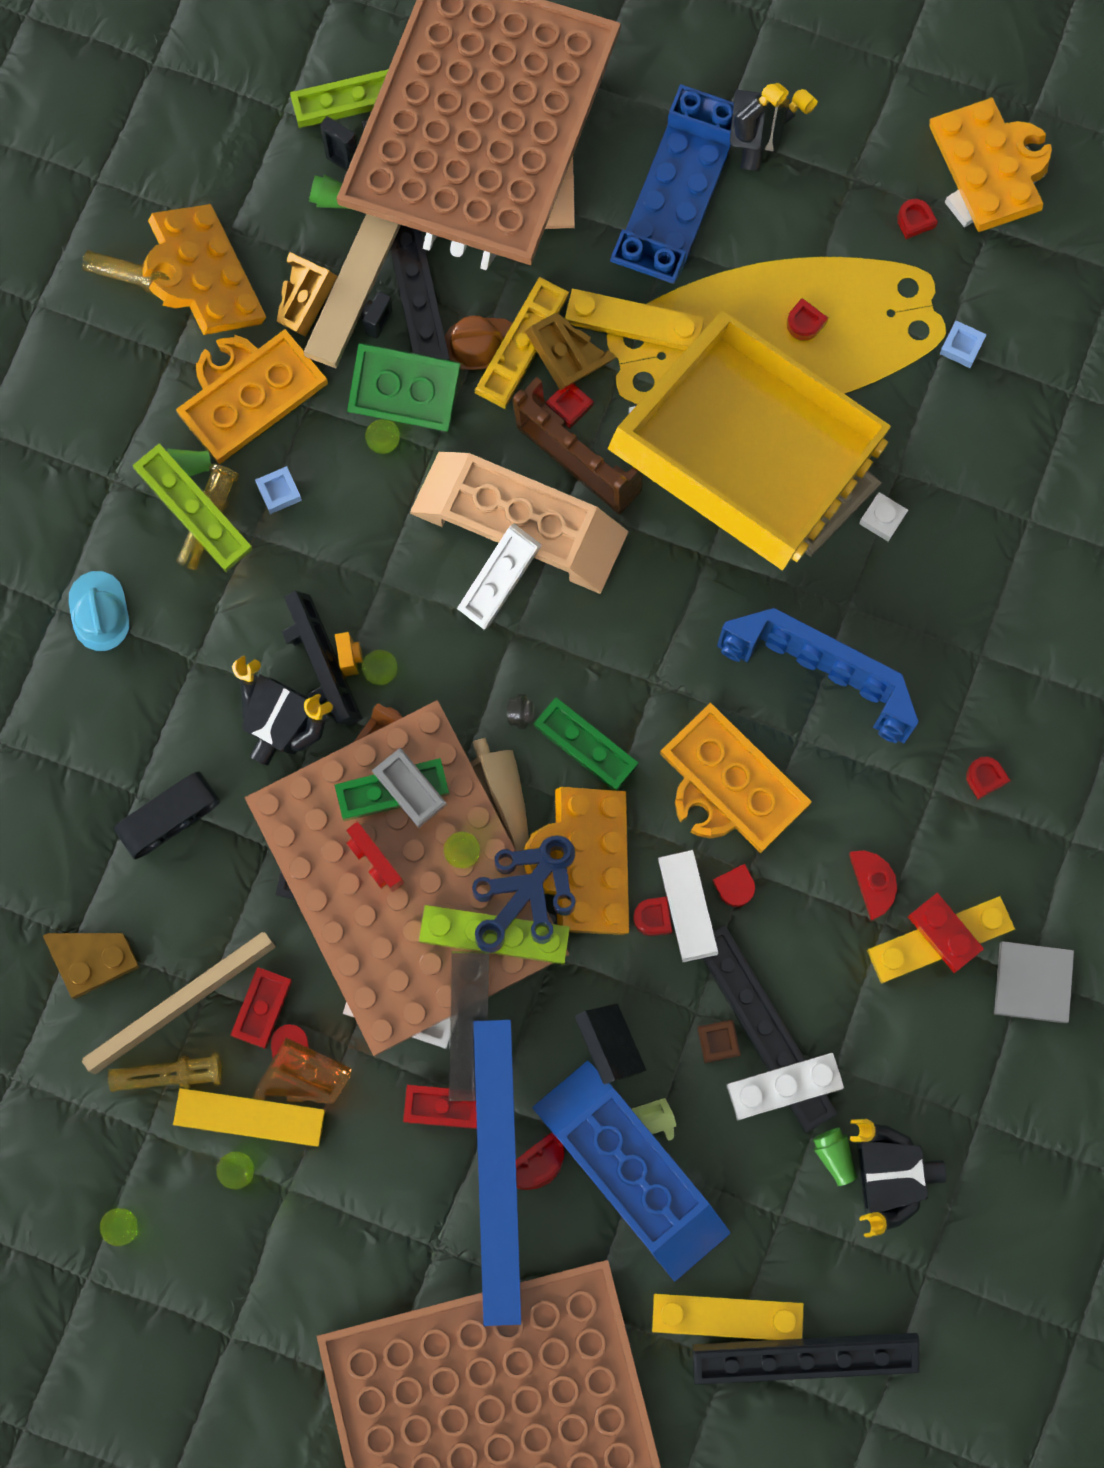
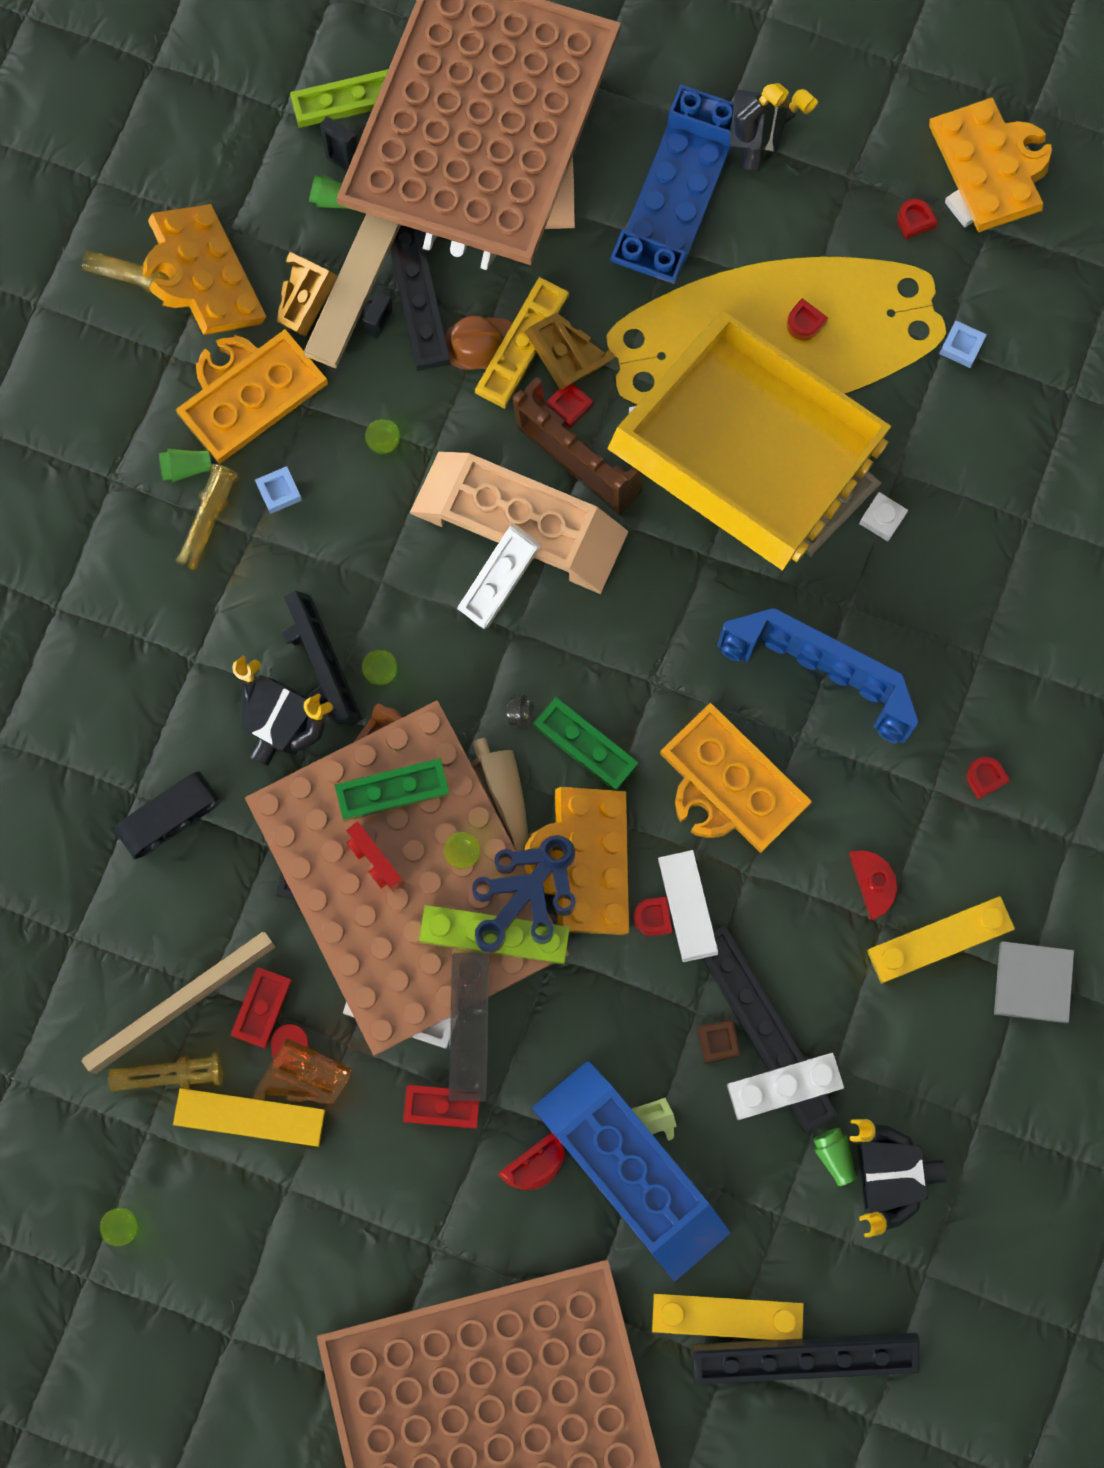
pearl gold wing [43,933,140,999] -> none
medium azure piece [69,571,129,651] -> none
lime plate [132,443,253,572] -> none
clear neon green plate [217,1152,254,1189] -> none
light orange plate [335,632,363,677] -> none
green plate [347,343,462,432] -> none
light grey tile [372,748,447,828] -> none
blue tile [473,1020,521,1326] -> none
yellow plate [565,288,705,350] -> none
black tile [575,1003,646,1085] -> none
red tile [712,864,755,907] -> none
red plate [907,892,984,973] -> none

